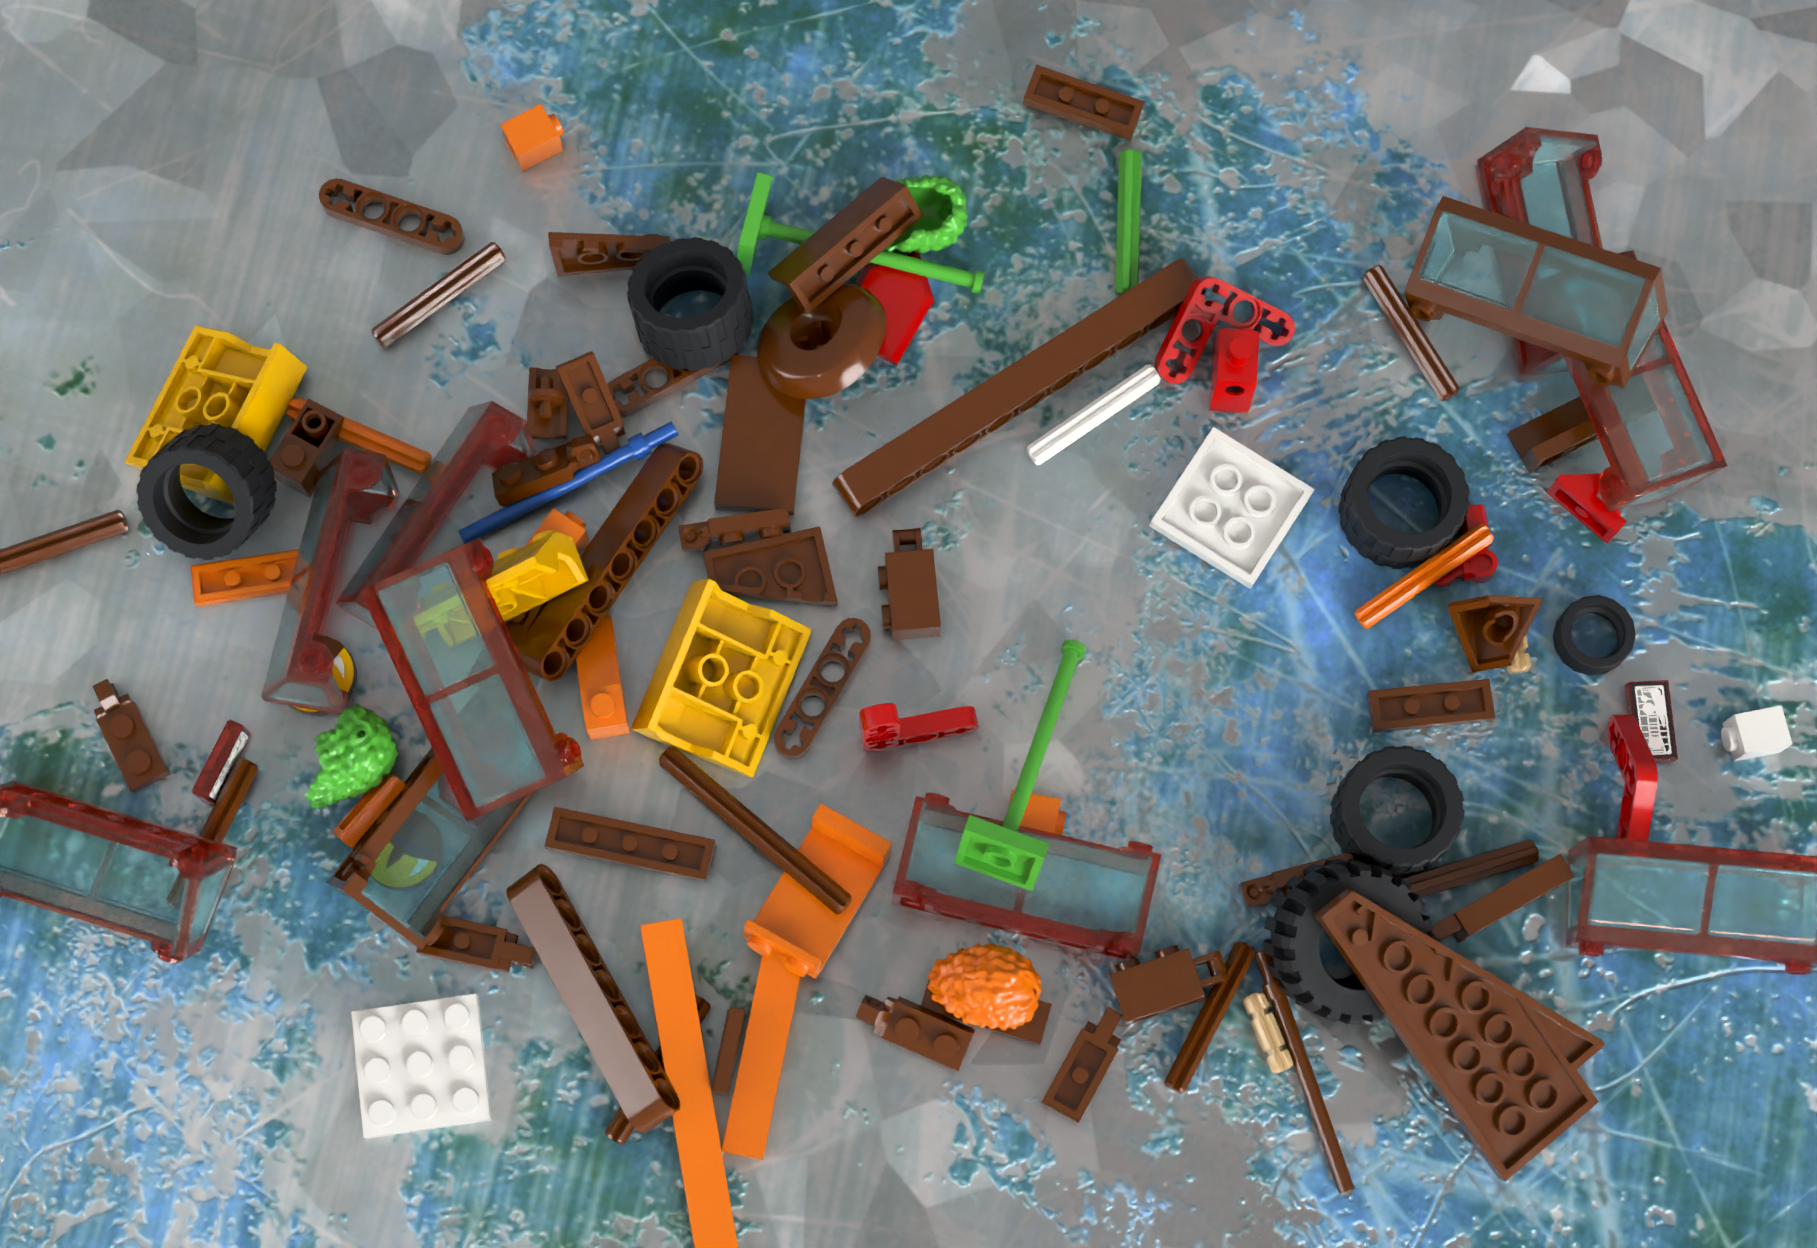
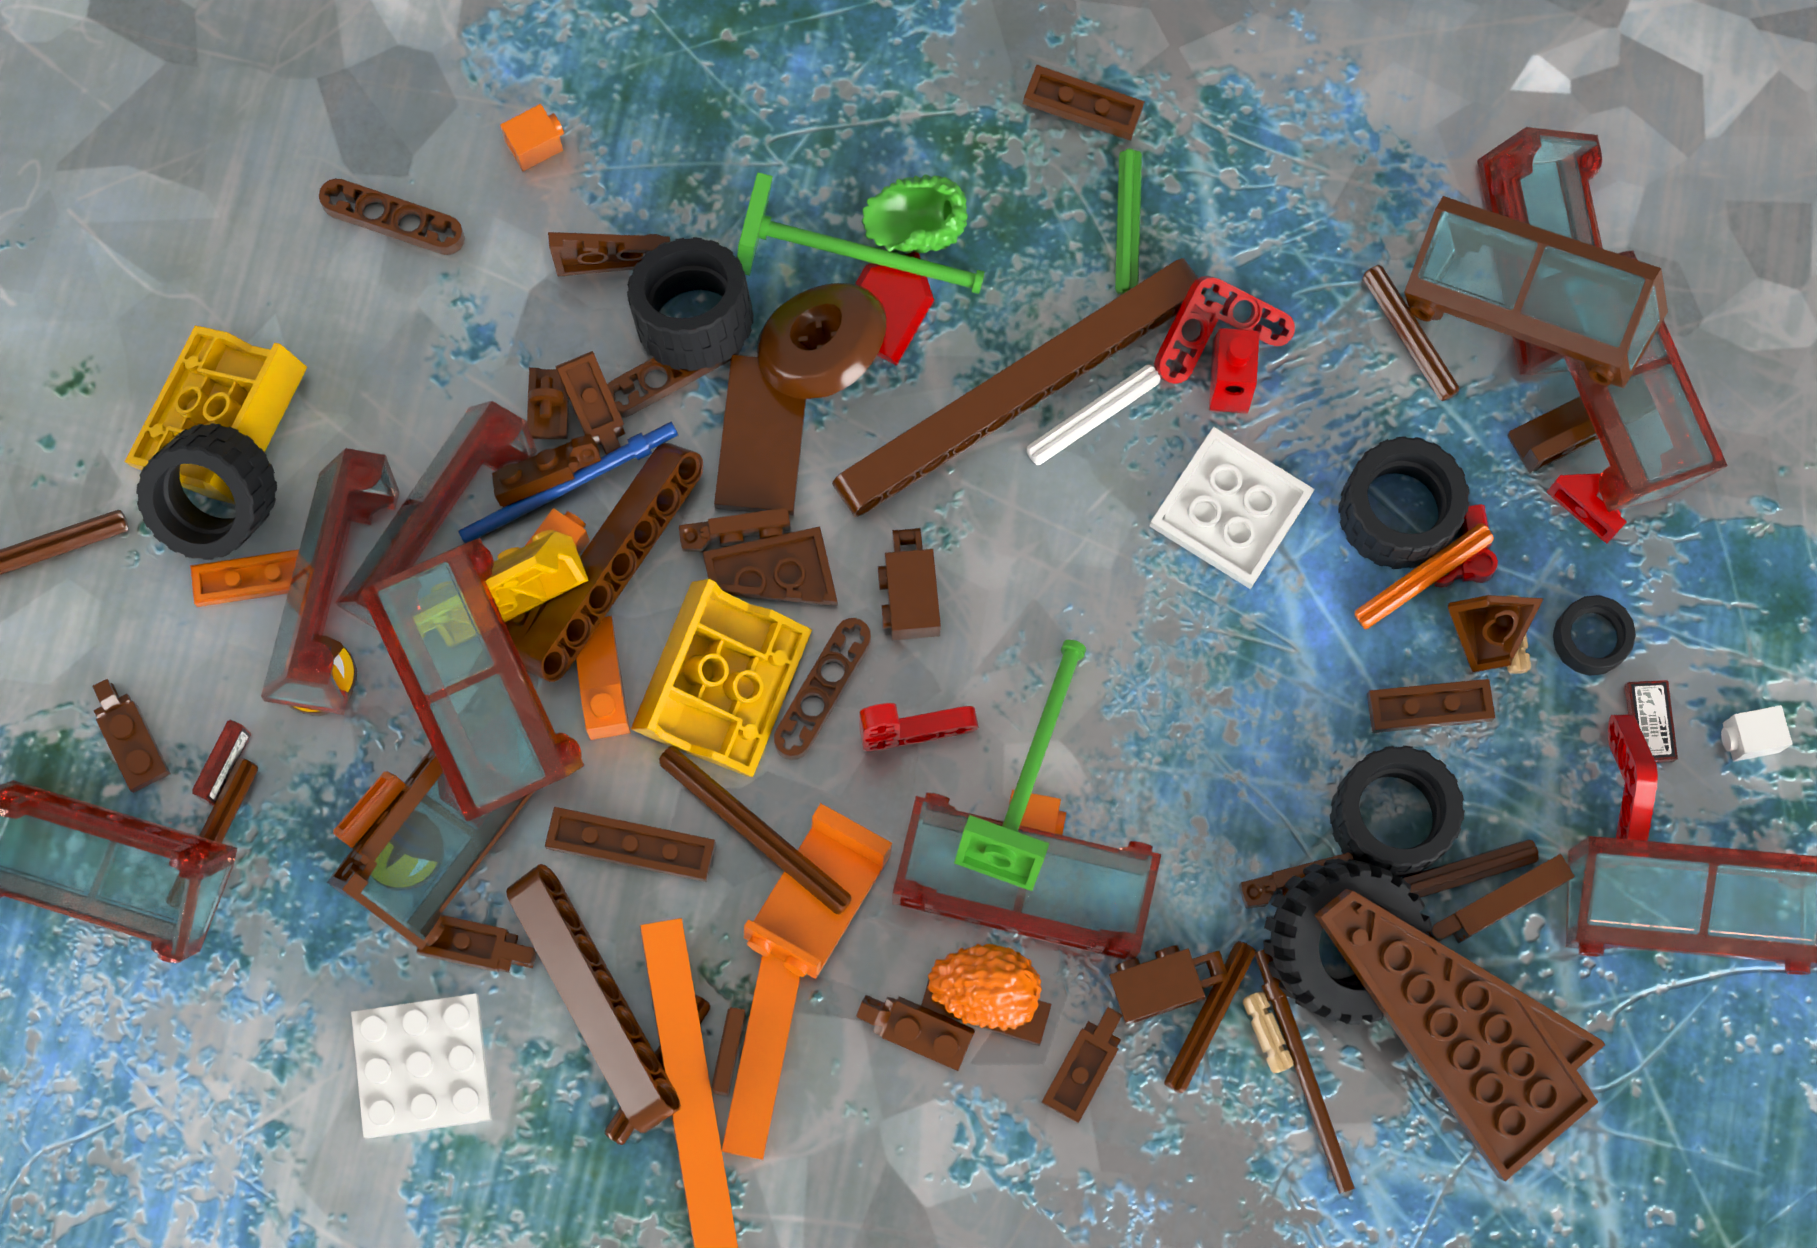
reddish brown slope [269,398,344,498] -> none
orange axle [286,397,432,474] -> none
bright green piece [305,704,398,809] -> none
axle [371,242,506,348] -> none
reddish brown panel [768,177,923,314] -> none

